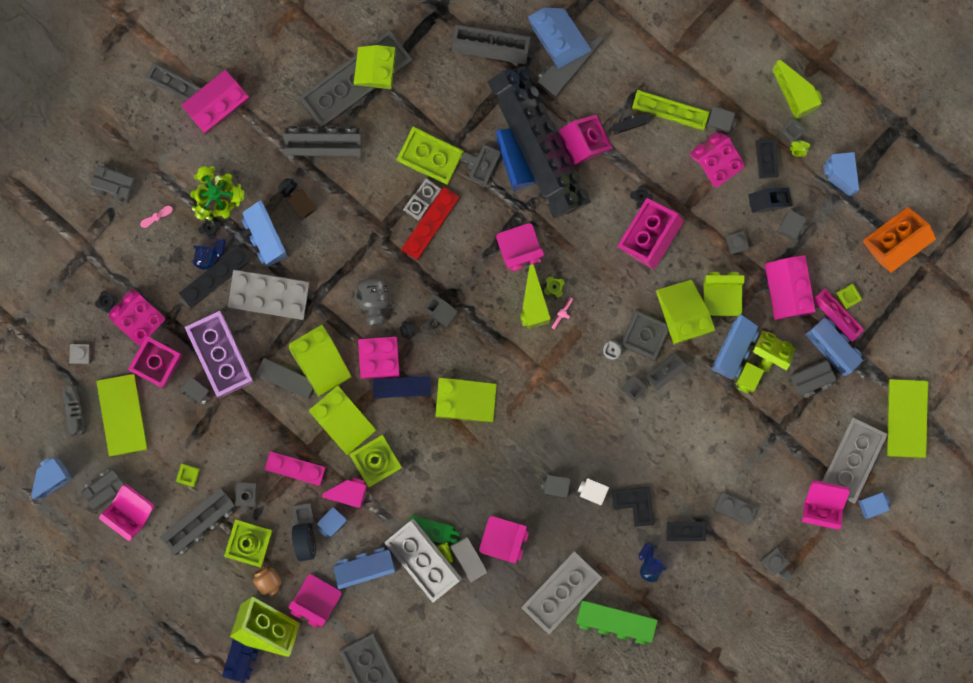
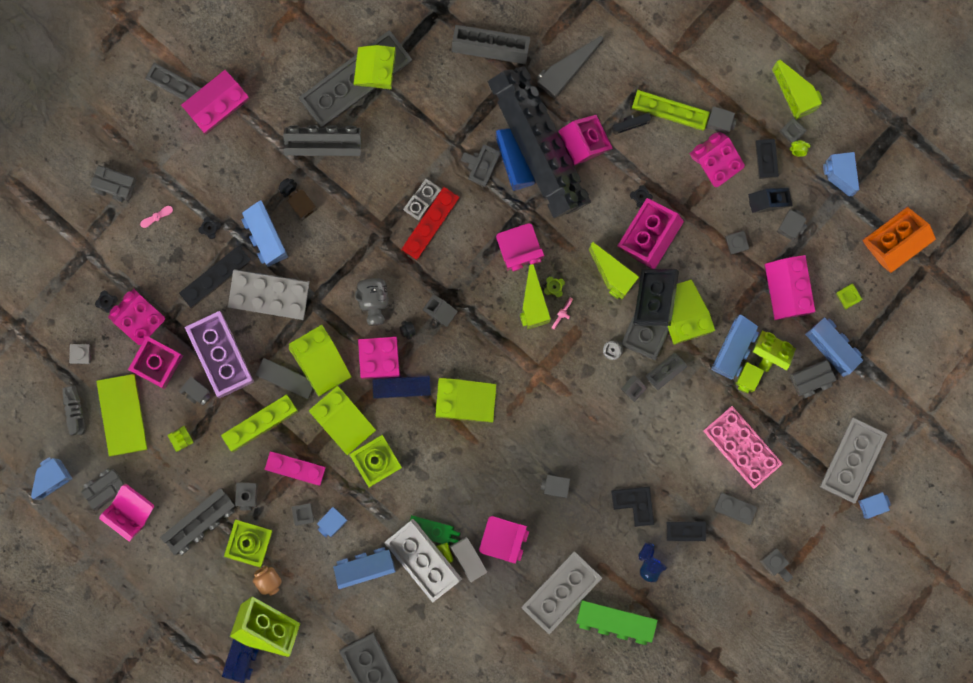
lime tile [176,464,200,488] -> none
lime plant [190,166,245,220] -> none
clear blue piece [192,239,226,270] -> none
dark pink bracket [288,575,342,628] -> none
black wheel [292,523,316,562] -> none
dark pink slope [322,478,368,509] -> none
lime tile [396,127,464,186] -> none
medium blue slope [528,7,591,69] -> none
white brick [578,478,609,506] -> none
lime bracket [703,272,744,316] -> none
dark pink bracket [802,481,850,530] -> none
dark pink plate [813,288,864,342] -> none
lime tile [886,379,928,458] -> none
none -> lime tile [167,426,194,452]
none -> lime brick [221,394,298,453]
none -> lime slope [589,242,639,299]
none -> black tile [633,269,679,326]
none -> bright pink tile [703,406,783,489]

